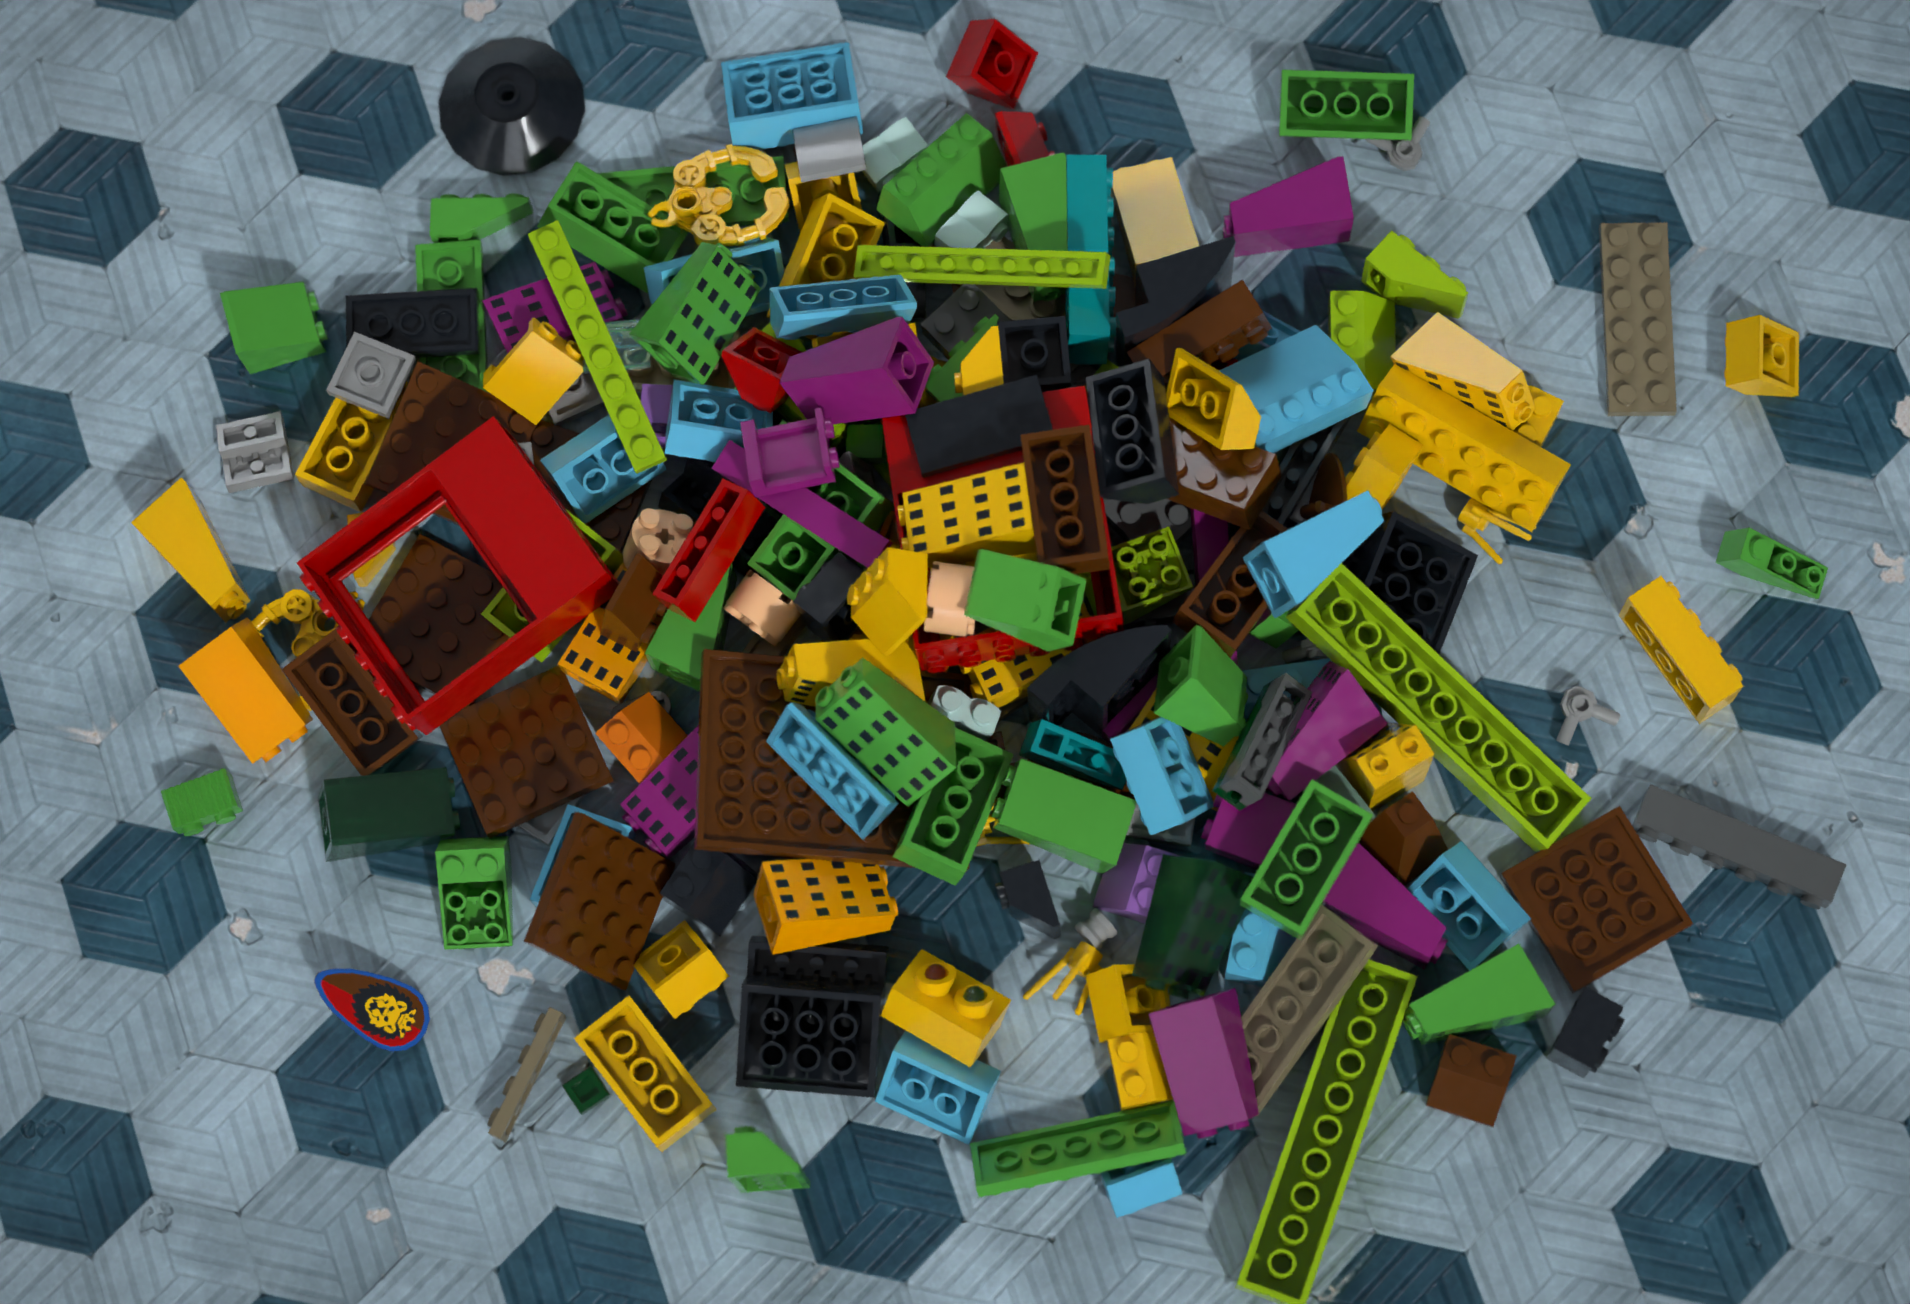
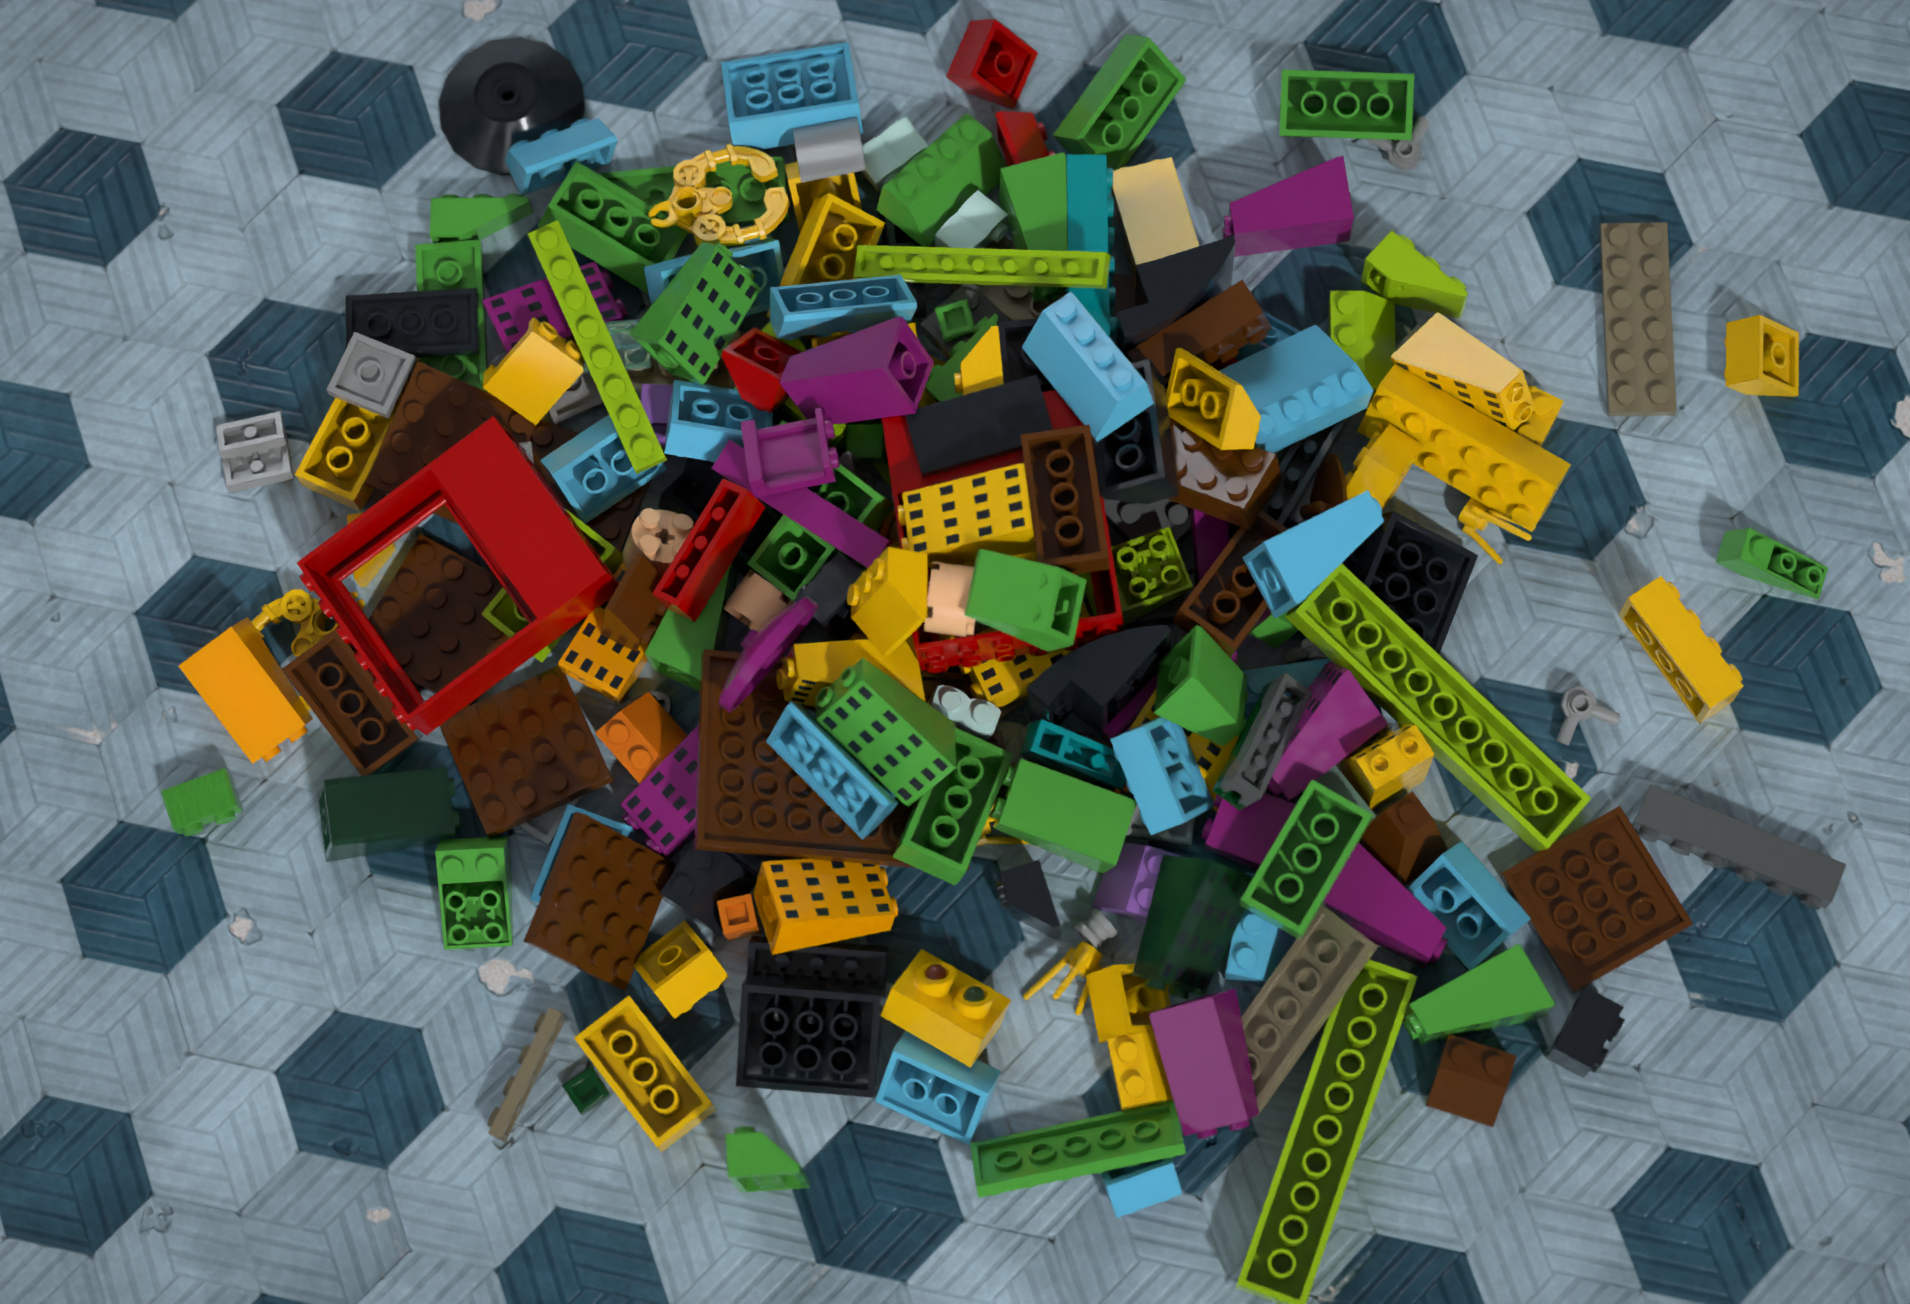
yellow slope [131,477,251,623] -> none
bright green slope [220,282,328,374] -> none
shield [314,969,430,1052] -> none
none -> medium azure slope [505,118,617,195]
none -> orange panel [717,893,761,941]
none -> magenta dish [718,596,819,713]
none -> bright green tile [935,299,975,342]
none -> medium azure slope [1022,292,1154,442]
none -> bright green slope [1053,34,1187,171]

